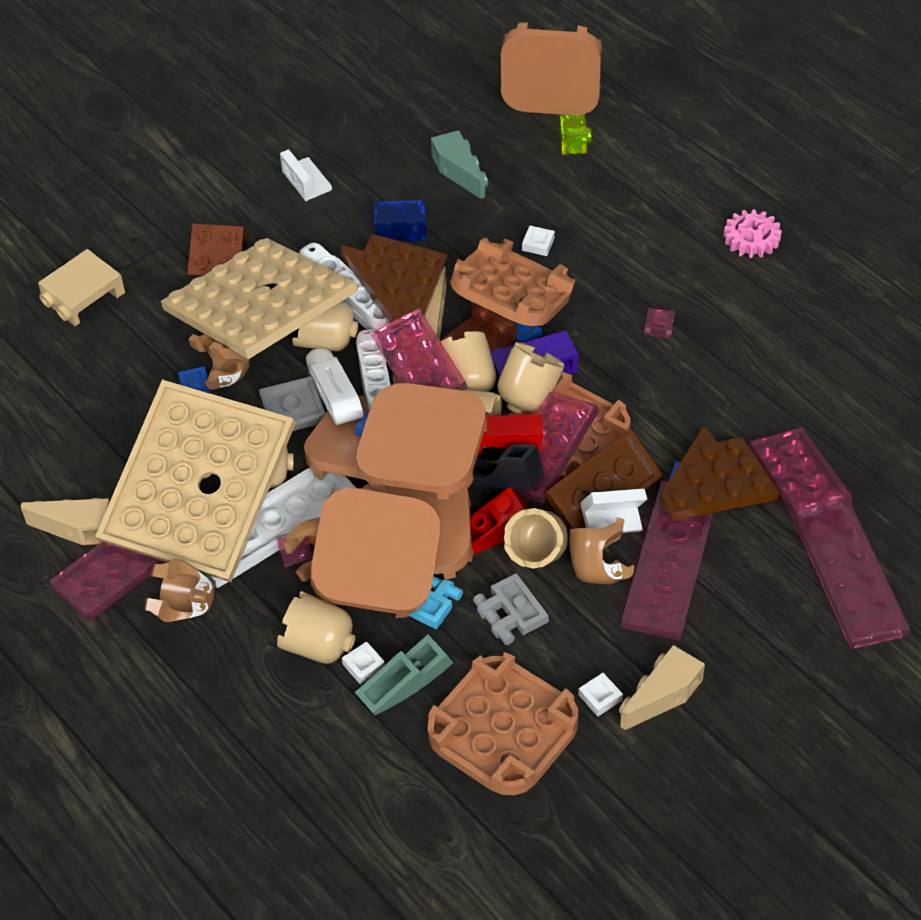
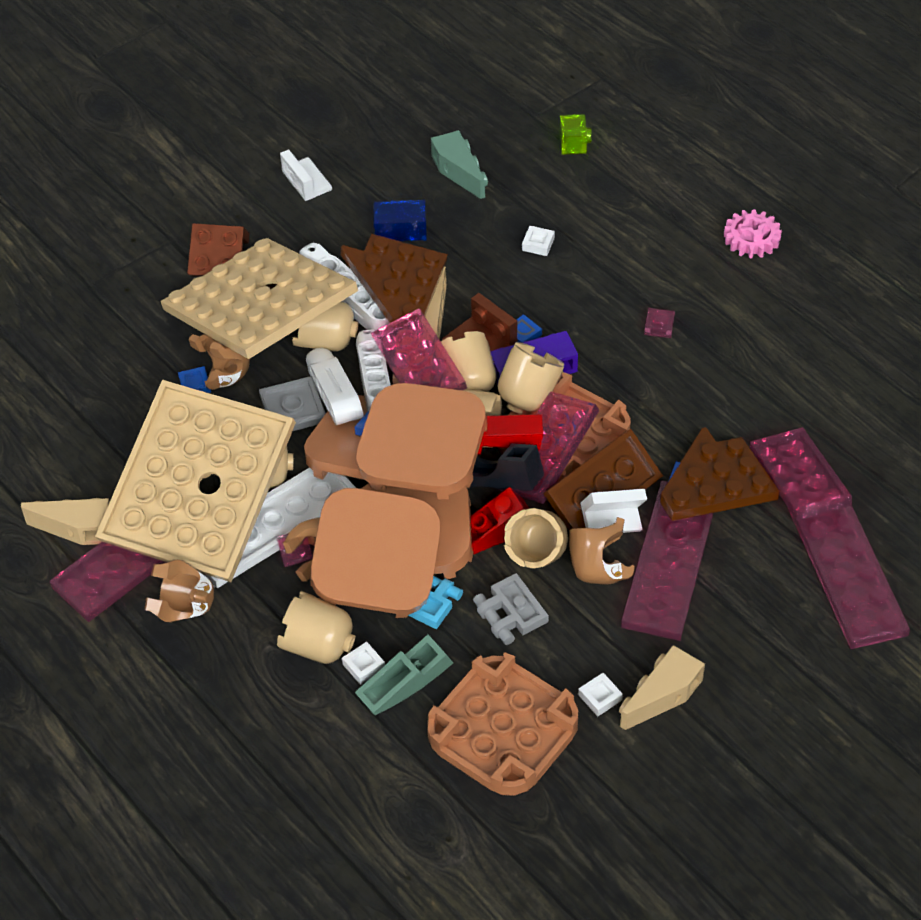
tan panel [38,249,125,326] -> none
nougat tile [450,238,576,326] -> none
nougat tile [501,22,602,115] -> none

